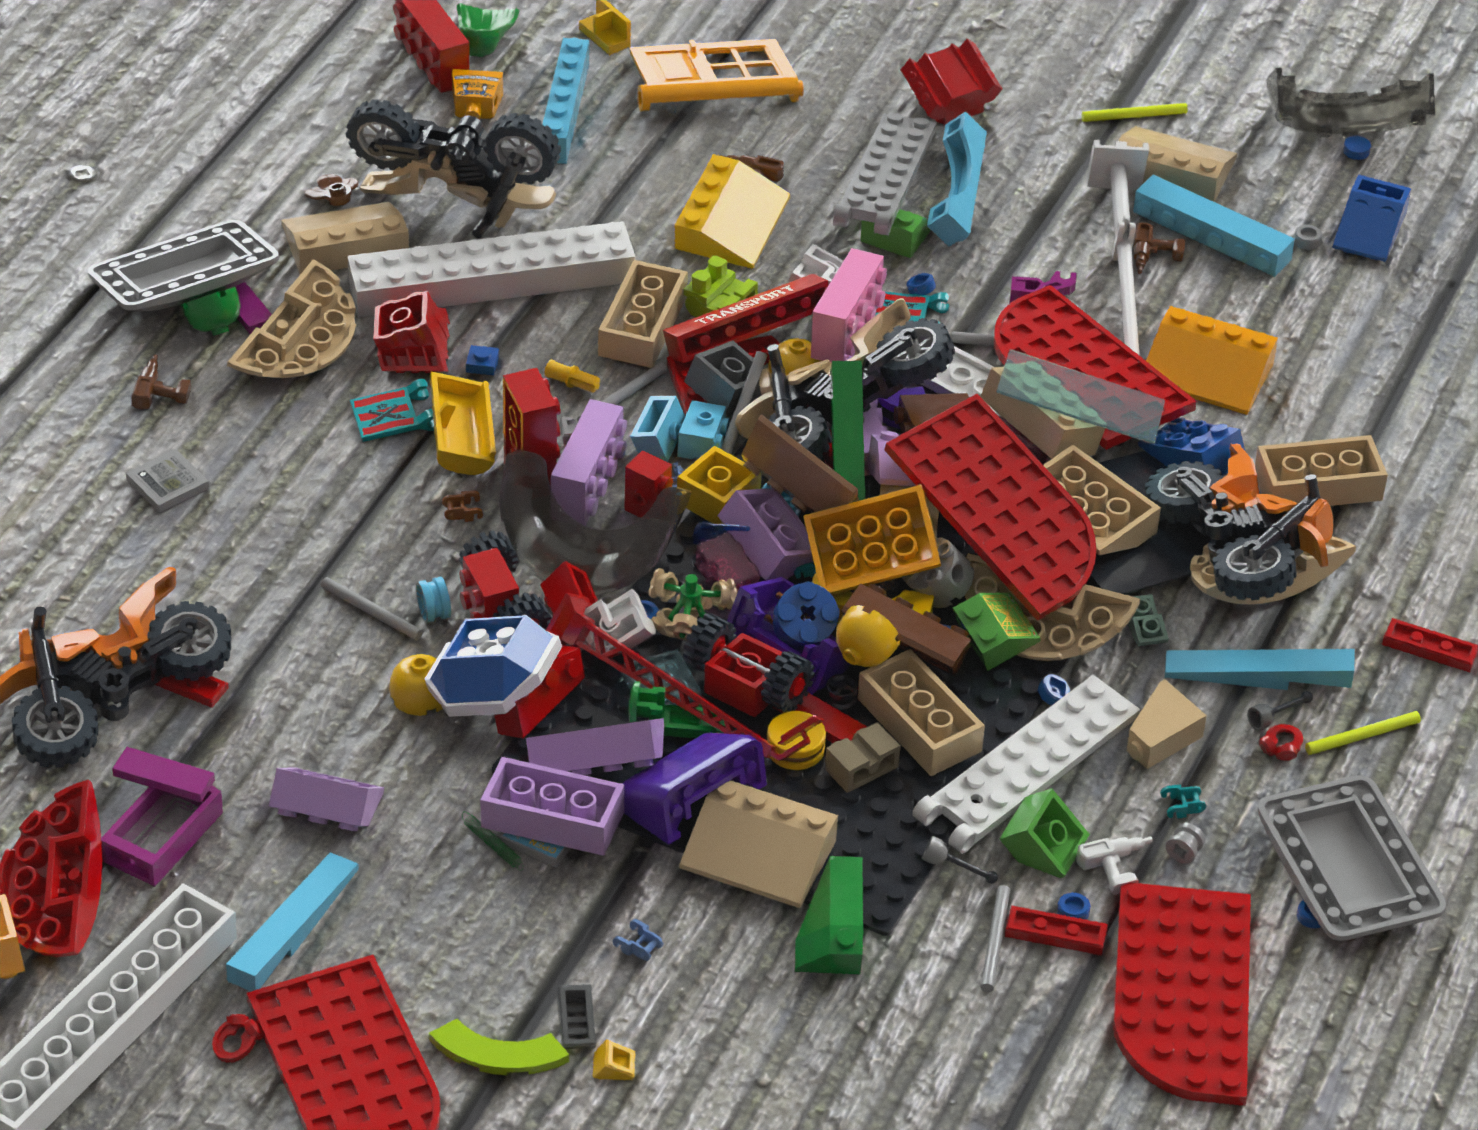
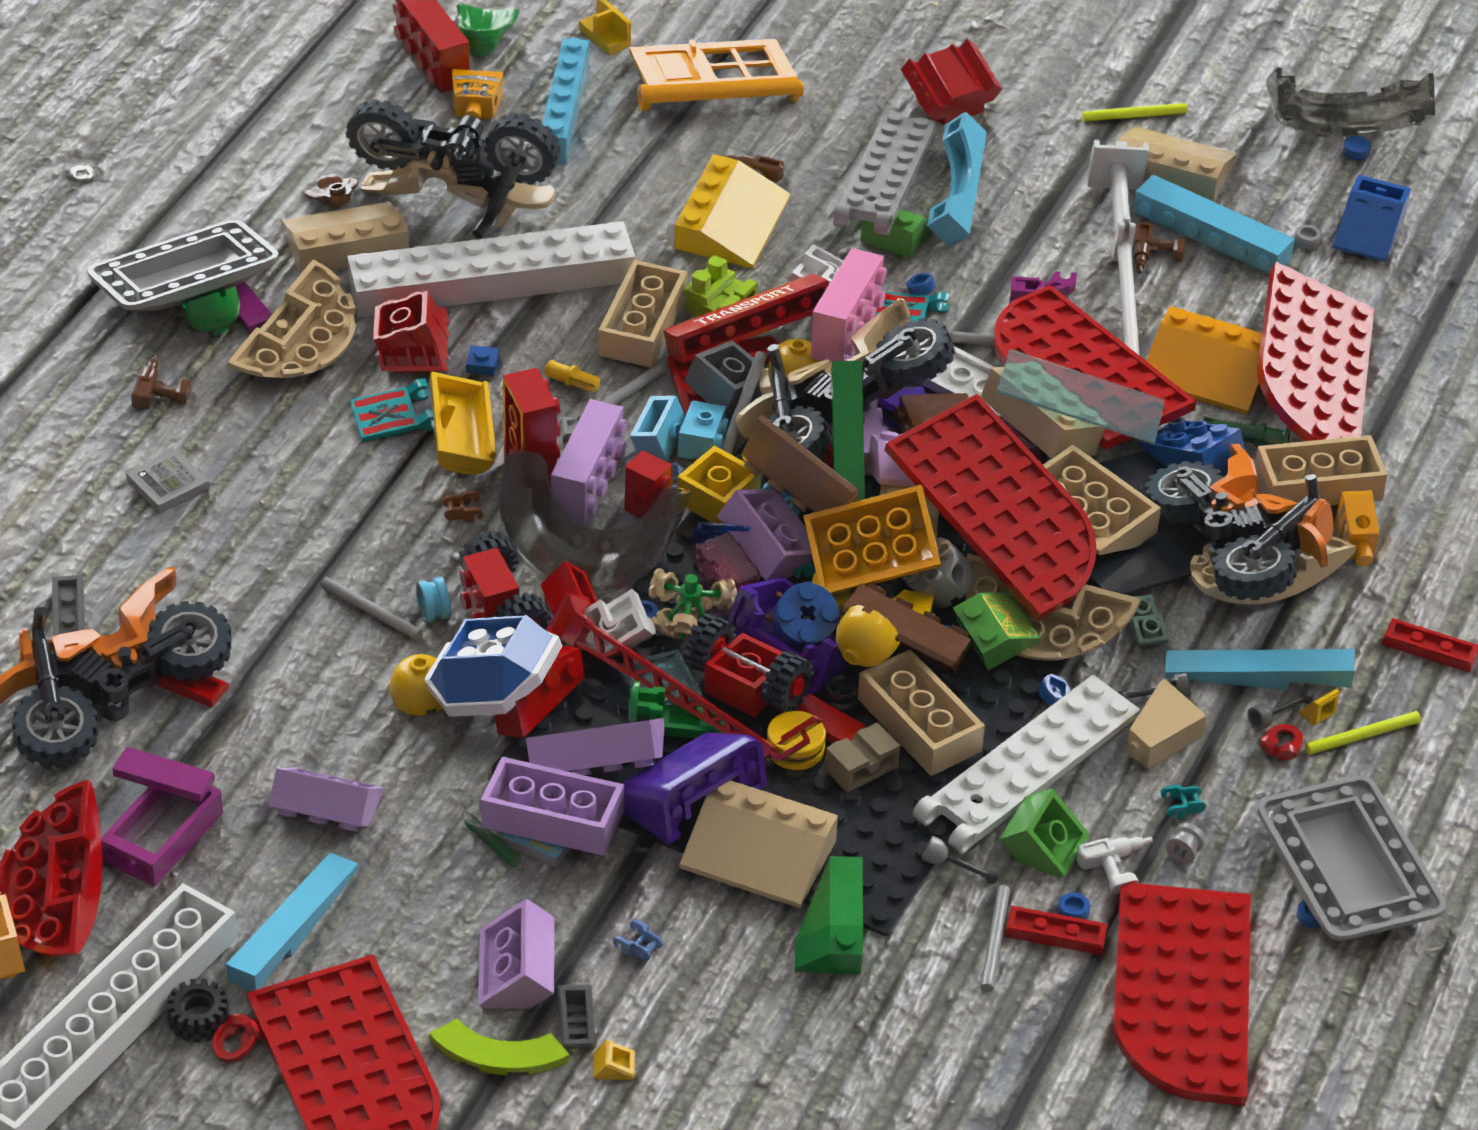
none -> dark grey plate [52,575,85,636]
none -> black tyre [167,978,229,1042]
none -> lavender slope [478,899,554,1009]
none -> hinge [1118,673,1191,699]
none -> dark green pin [1203,416,1291,448]
none -> plate [1257,262,1374,442]
none -> yellow slope [1299,689,1340,726]
none -> light orange torso [1333,490,1379,566]

